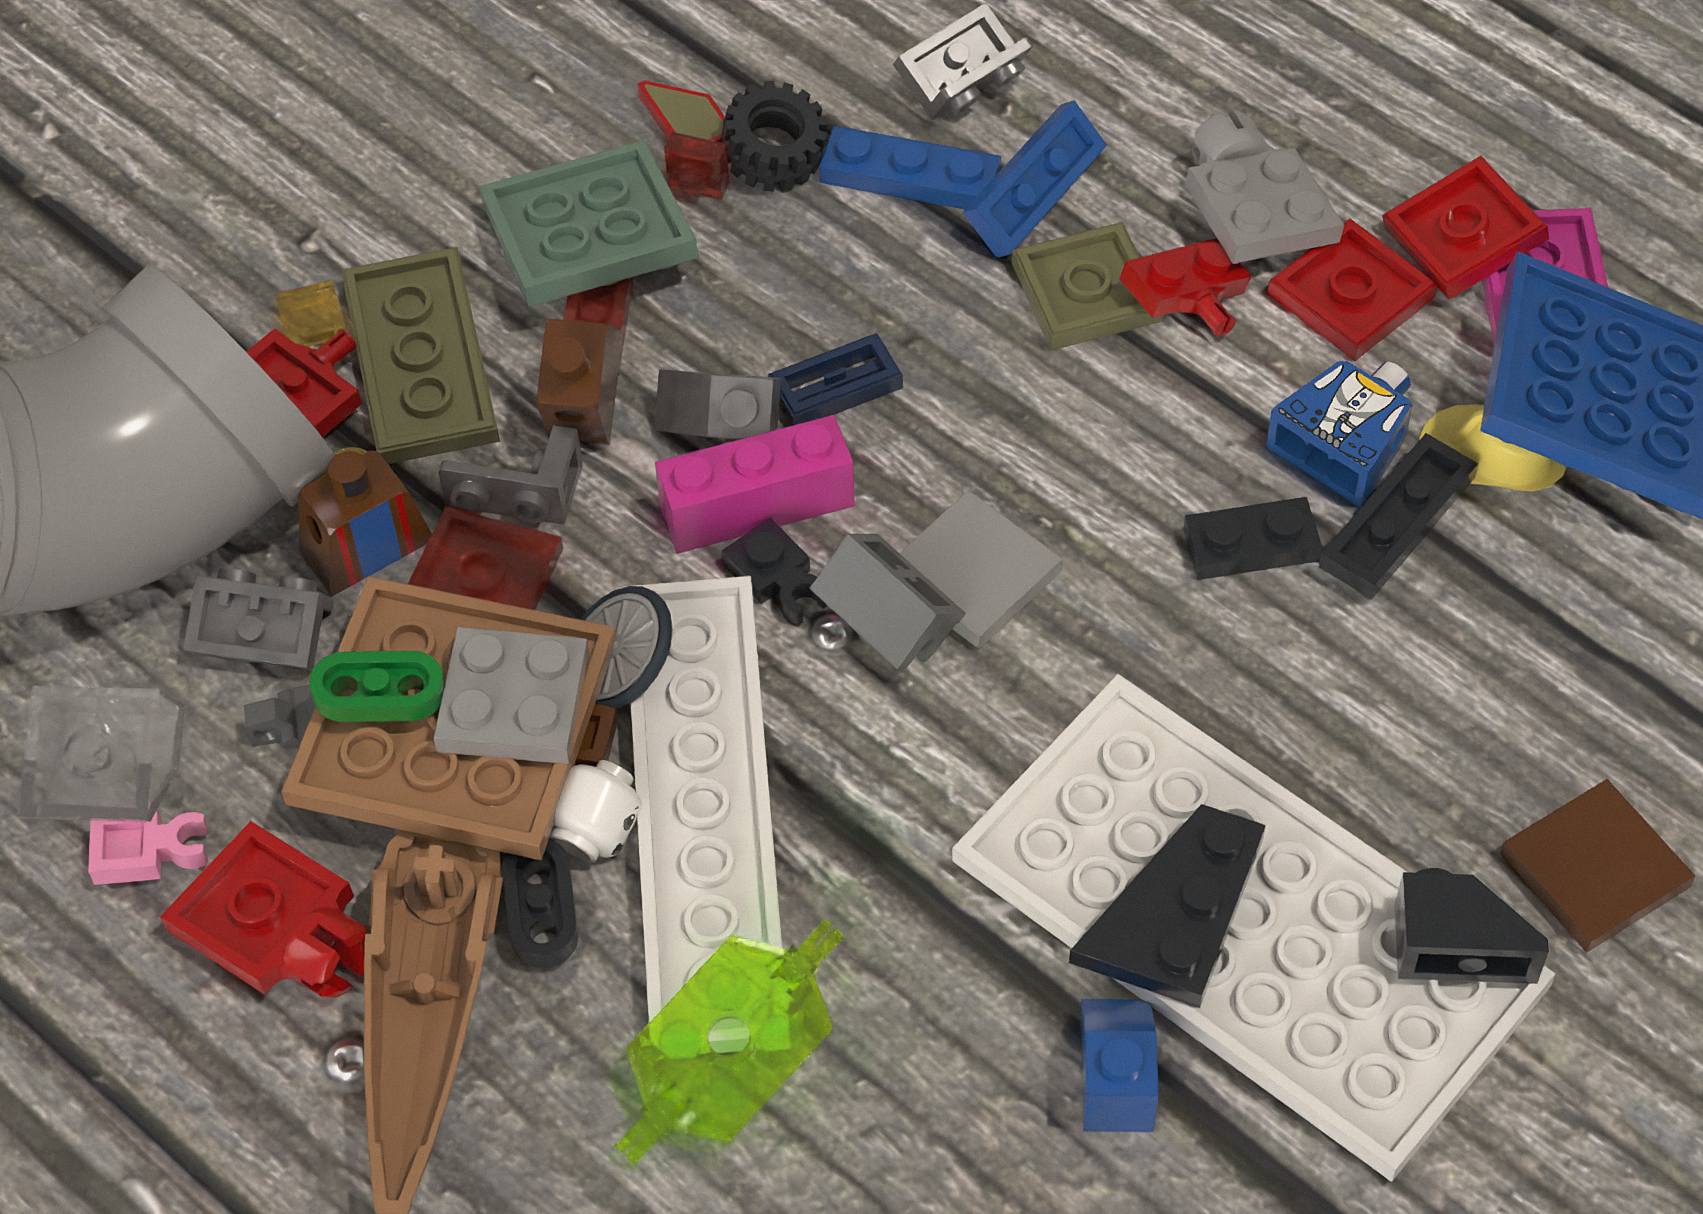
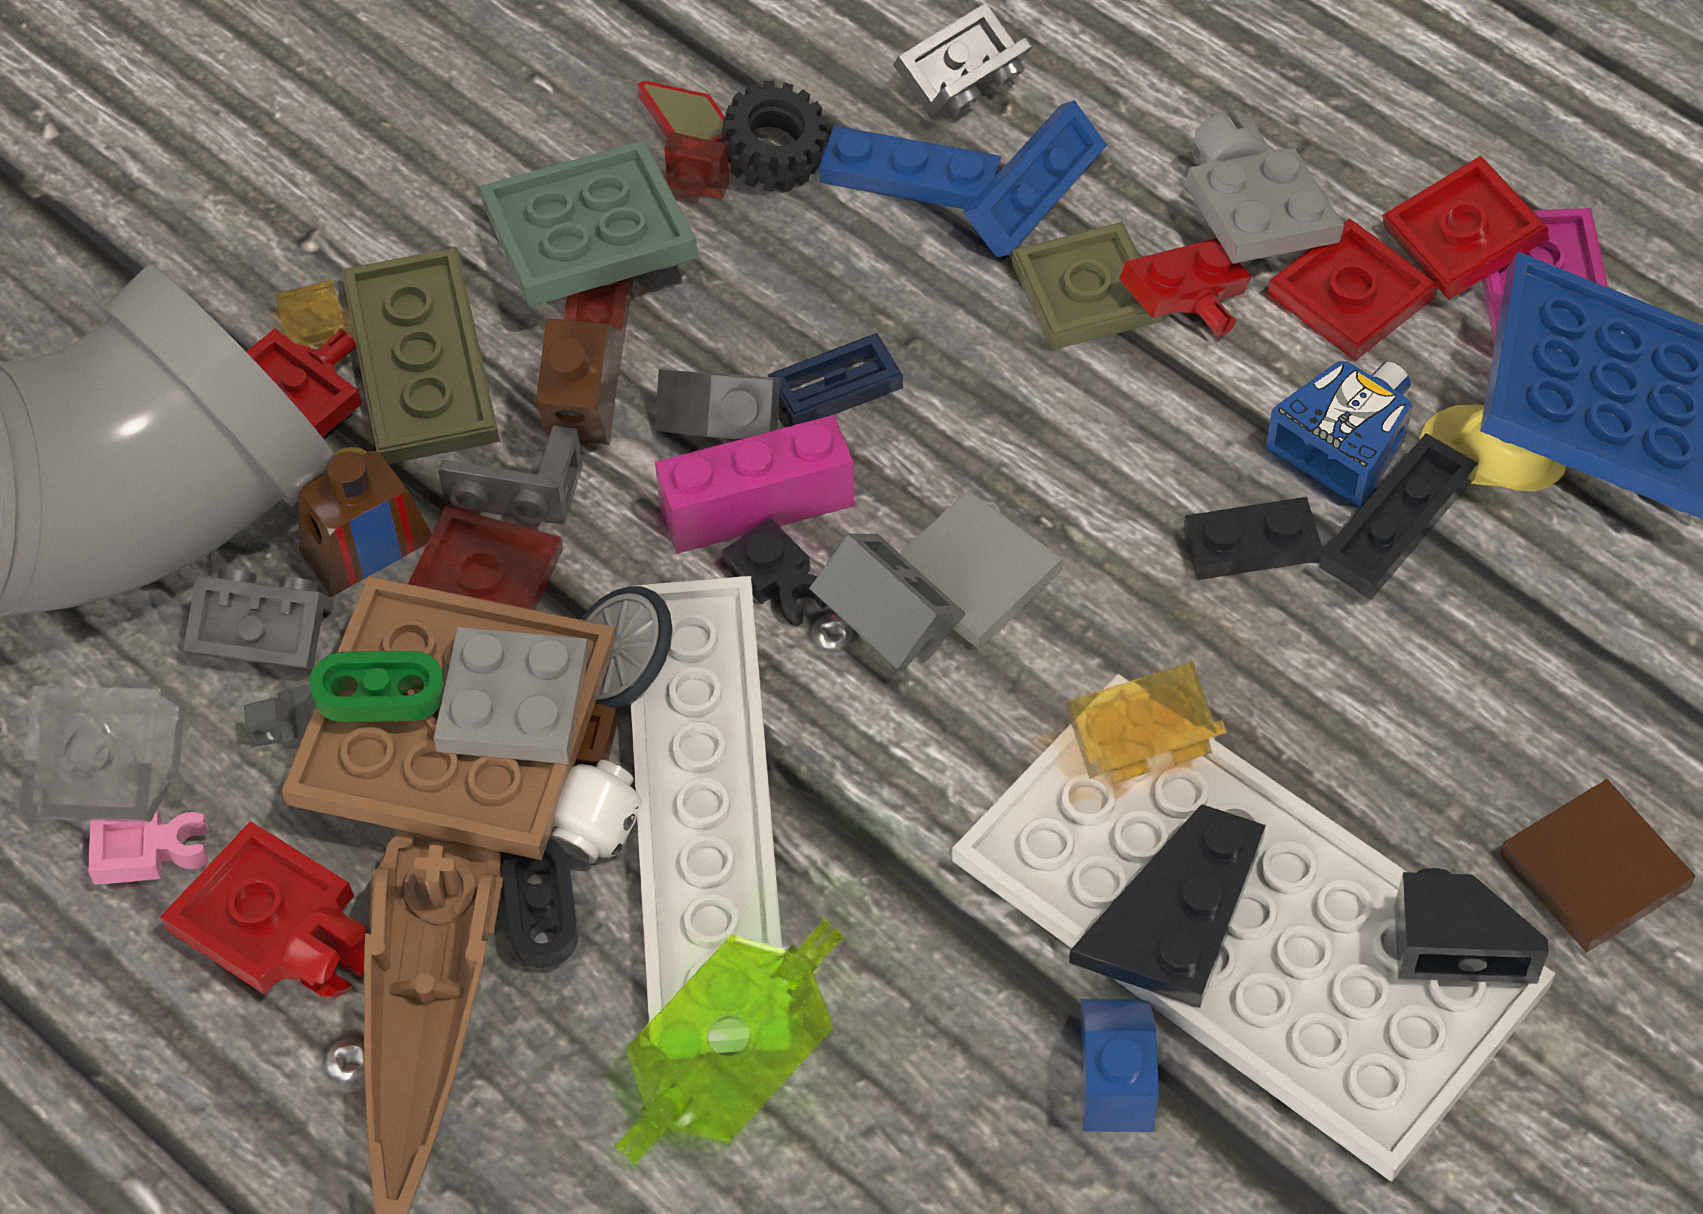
none -> clear yellow bracket [1065,661,1227,785]

